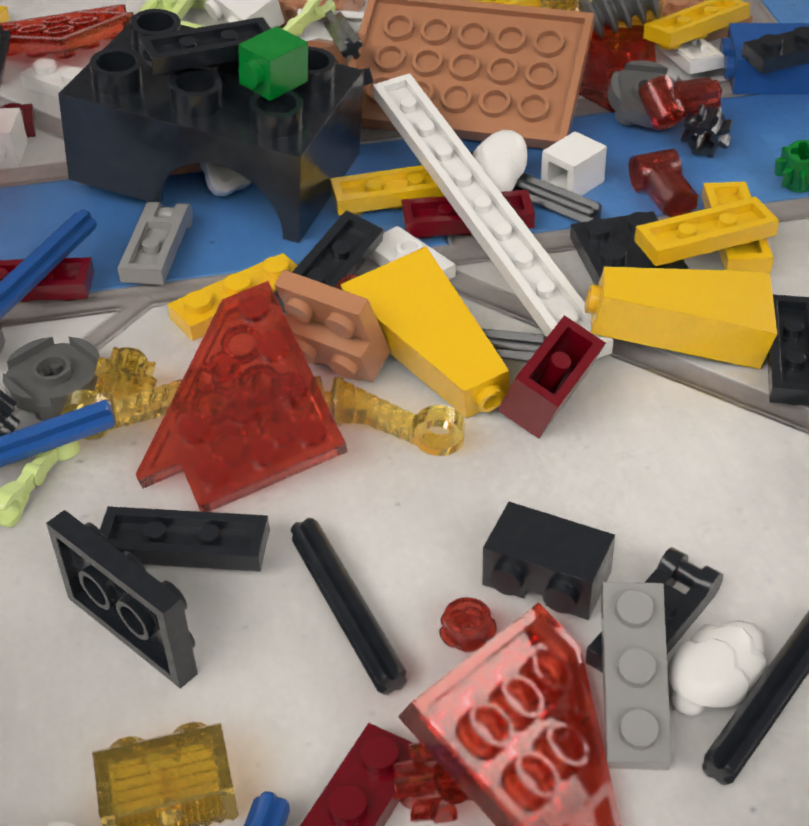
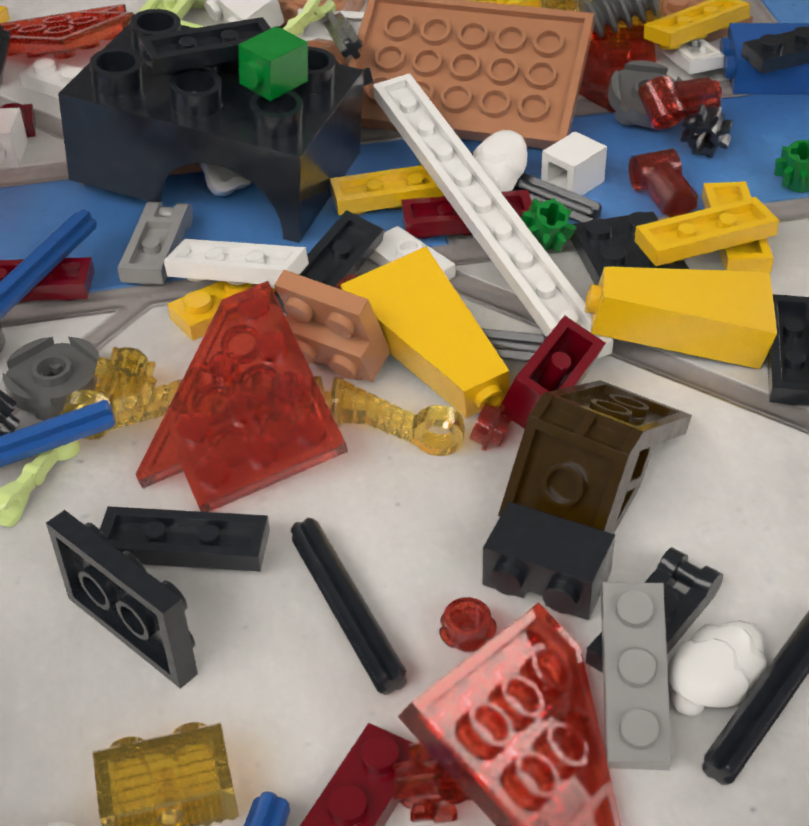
none -> white plate [163,239,309,288]
none -> clear red plate [469,402,512,451]
none -> dark brown bracket [498,380,692,534]
none -> green gear [521,198,576,253]

